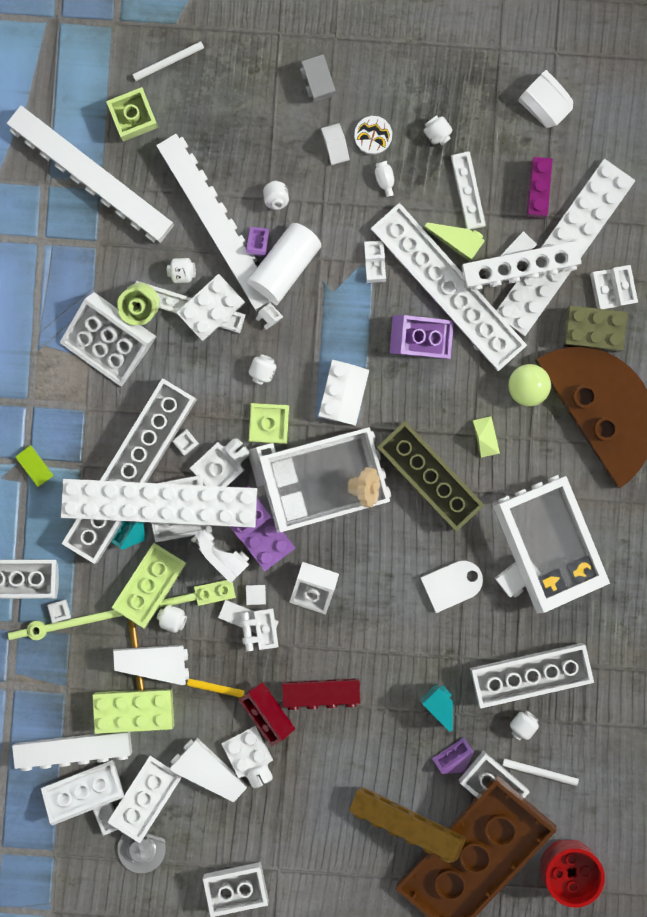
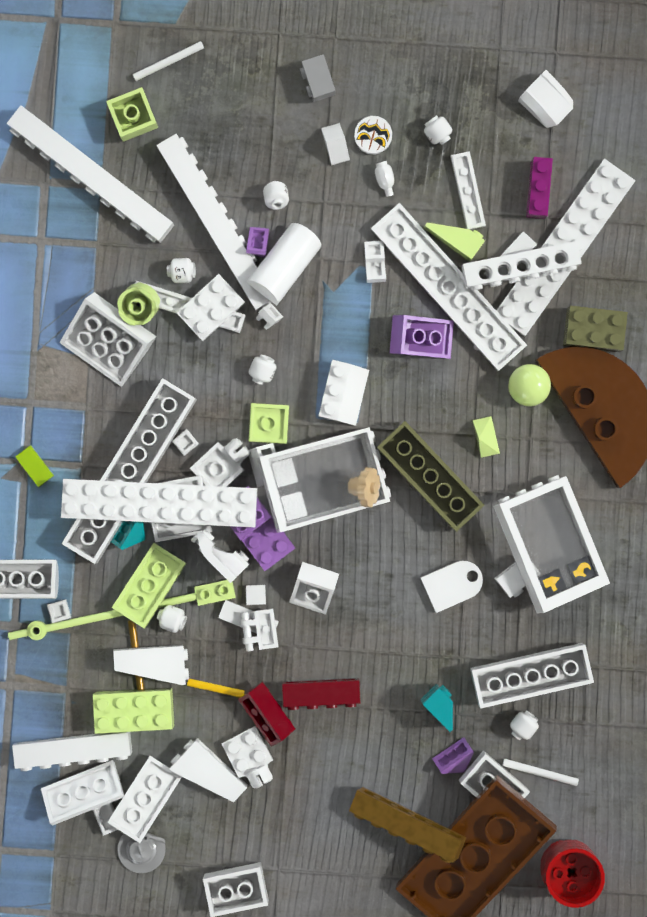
white slope [590,265,638,309] -> none

